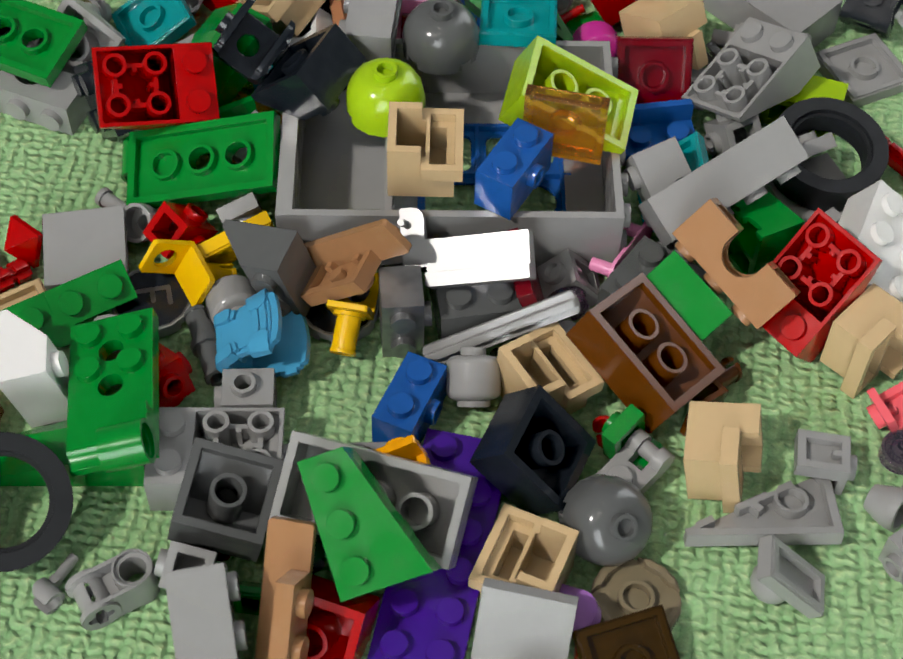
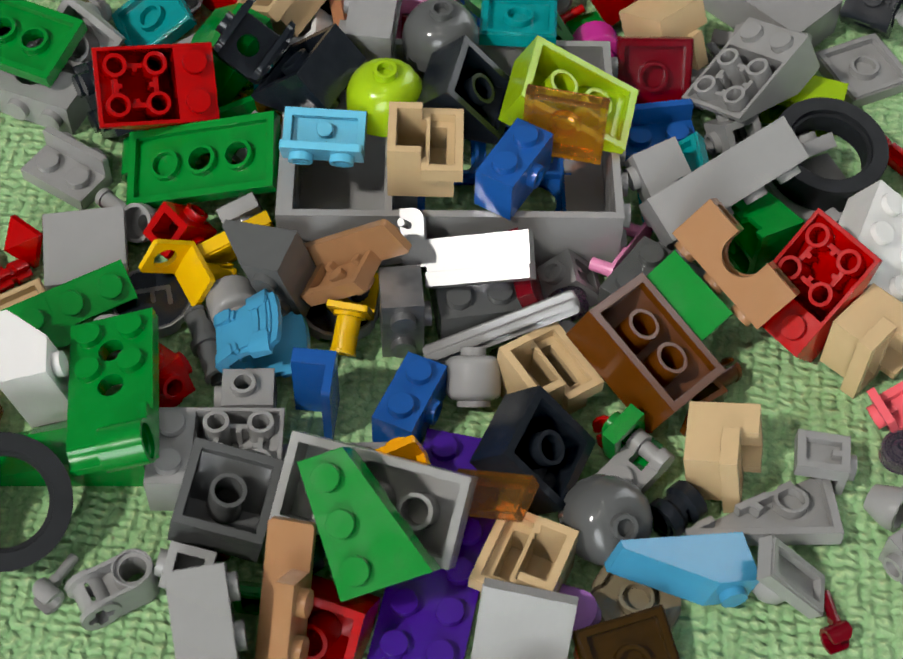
none -> light grey bracket [21,125,113,210]
none -> medium azure bracket [279,106,367,168]
none -> blue panel [290,347,340,439]
none -> black slope [417,35,510,145]
none -> clear orange tile [457,468,540,522]
none -> dark azure slope [604,532,759,608]
none -> black wheel [650,480,708,537]
none -> dark red hand [819,590,852,655]

